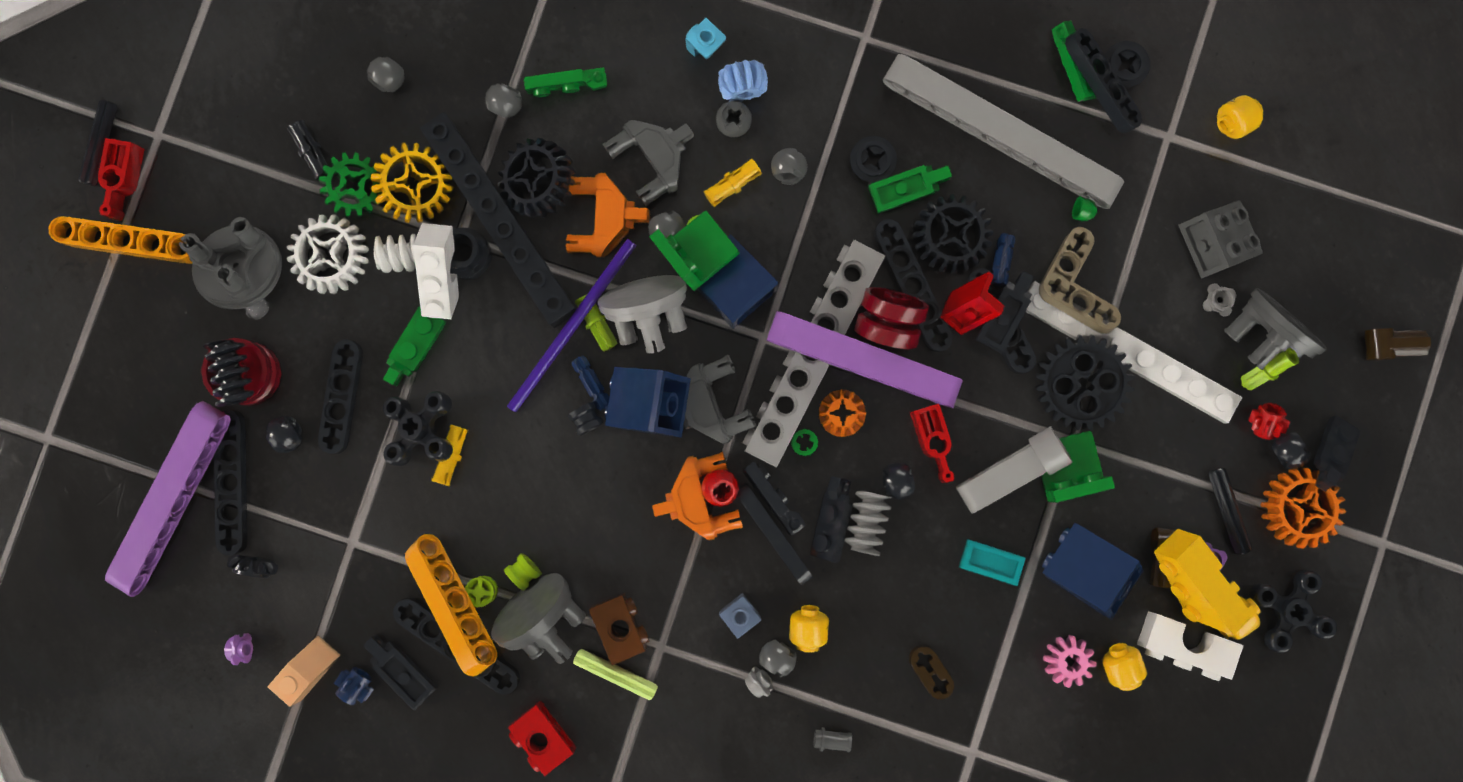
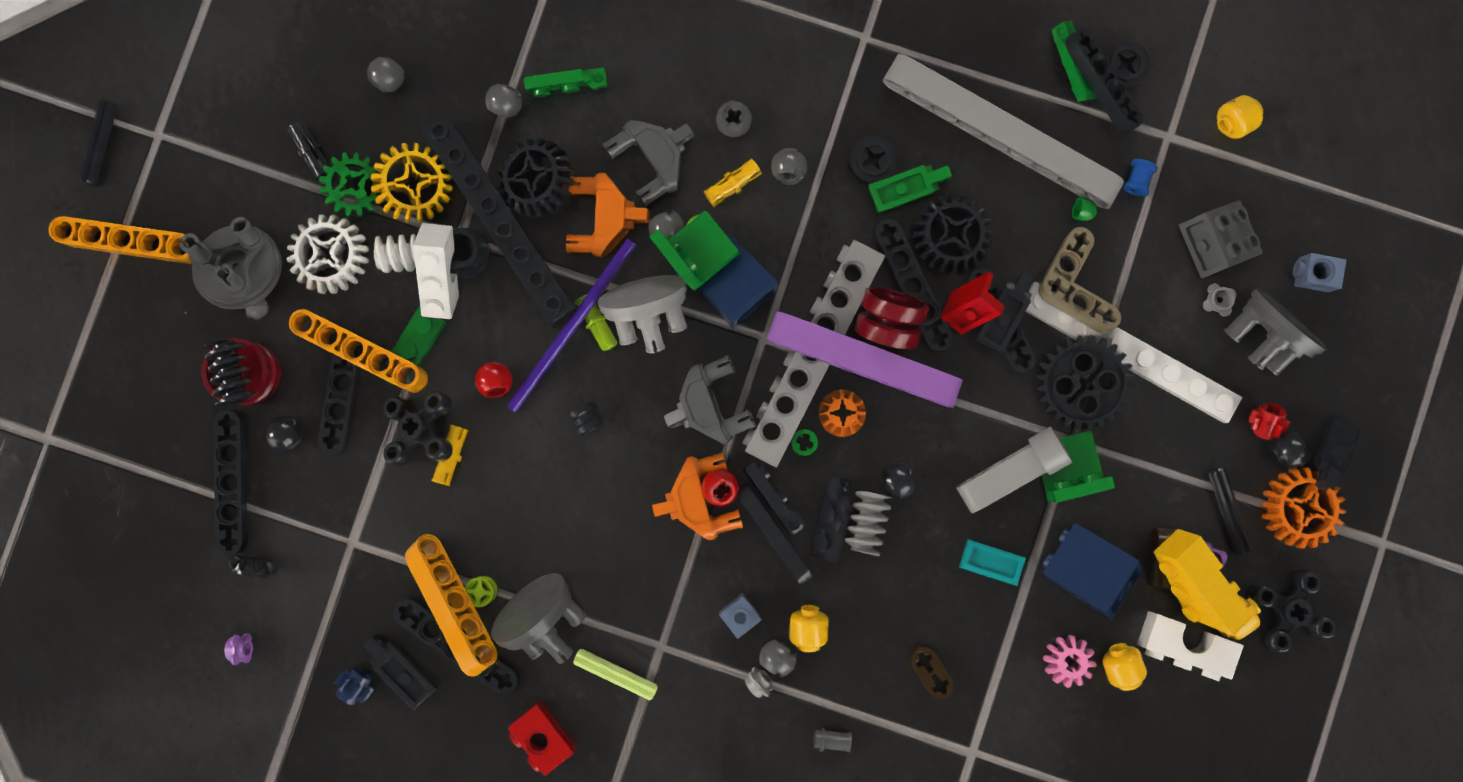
red piece [98,138,144,221] -> none
medium lavender beam [105,401,231,597] -> none
light nougat slope [268,636,341,707] -> none
lime wheel [504,553,542,591] -> none
dark blue axle [571,356,609,411] -> none
reddish brown brick [589,593,650,666] -> none
dark blue slope [605,367,691,438] -> none
medium azure bracket [685,18,726,59] -> none
light blue gear [718,60,768,102] -> none
red piece [910,403,954,483] -> none
dark blue axle [991,233,1015,288] -> none
lime axle [1241,348,1299,390] -> none
dark brown piece [1365,328,1431,360] -> none
none -> light orange beam [289,309,428,393]
none -> red piece [475,361,512,398]
none -> blue bush [1122,159,1158,197]
none -> sand blue brick [1293,253,1347,293]

